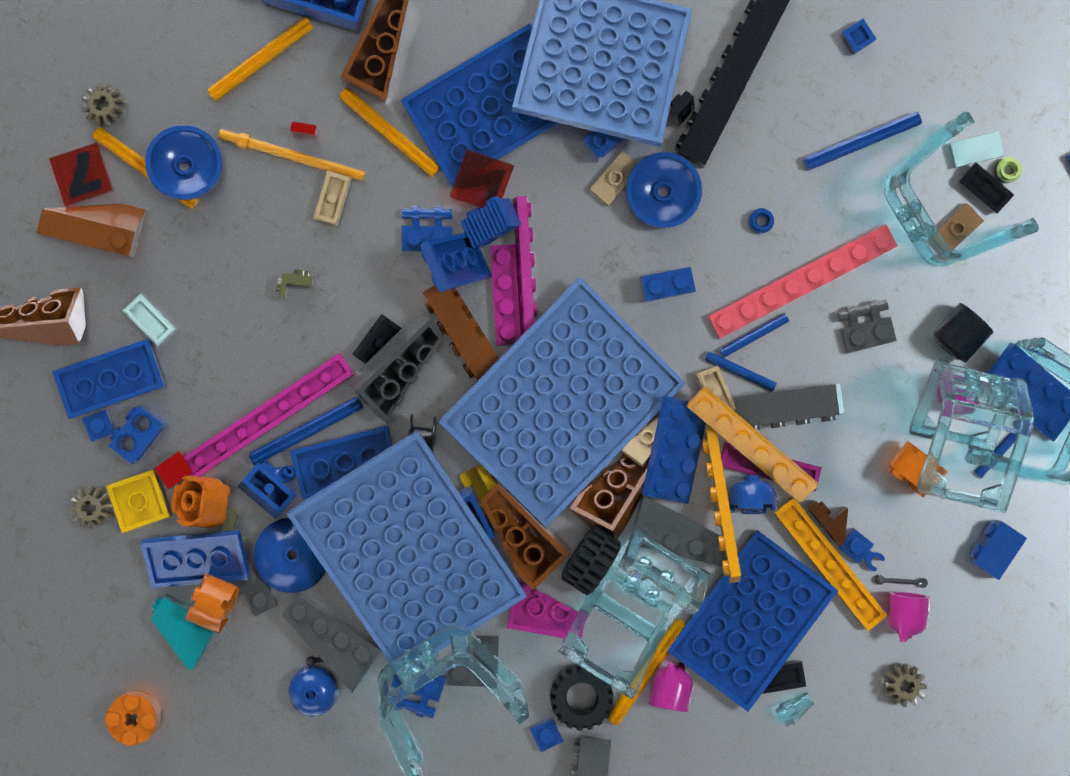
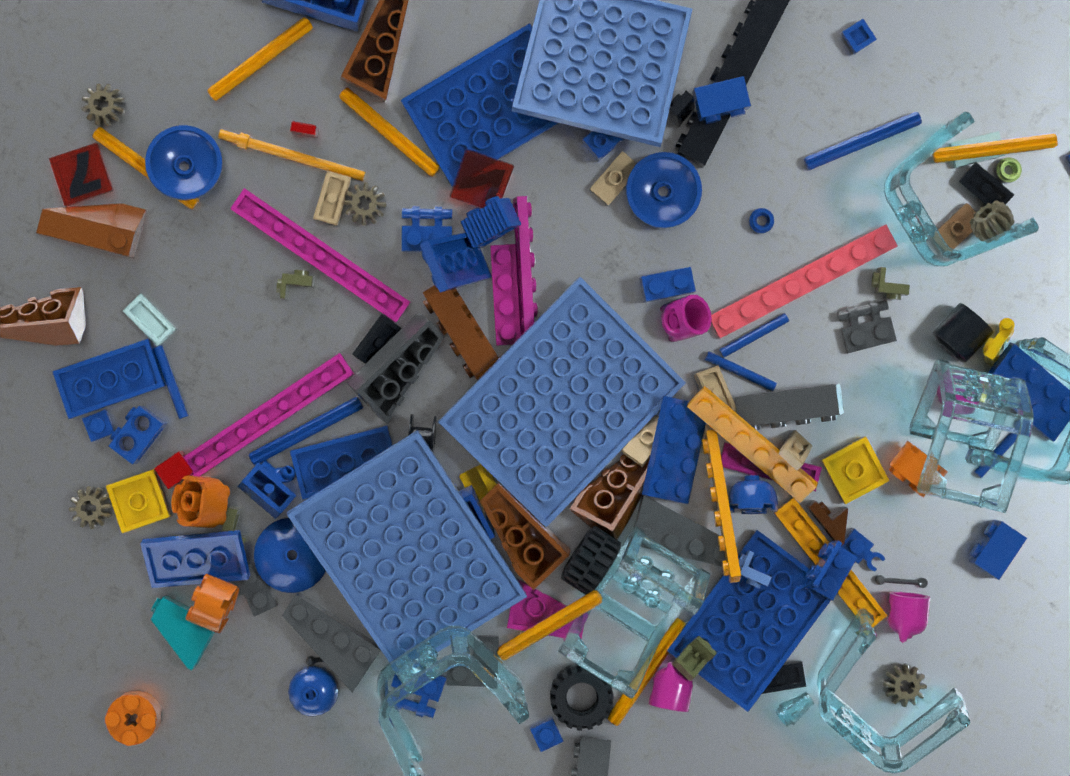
none -> blue bar [153,345,189,419]
none -> dark pink plate [230,188,411,323]
none -> dark tan gear [344,182,387,226]
none -> light orange axle [497,590,603,660]
none -> dark pink piece [660,295,712,342]
none -> olive bracket [672,636,717,681]
none -> blue brick [692,76,751,124]
none -> medium blue bracket [738,550,772,588]
none -> tan plate [778,430,813,471]
none -> blue bracket [805,540,858,601]
none -> clear light blue windscreen [817,608,970,773]
none -> yellow plate [821,436,890,504]
none -> olive bracket [871,267,910,300]
none -> light orange axle [932,134,1058,163]
none -> dark tan gear [969,200,1015,244]
none -> yellow plate [983,318,1015,366]

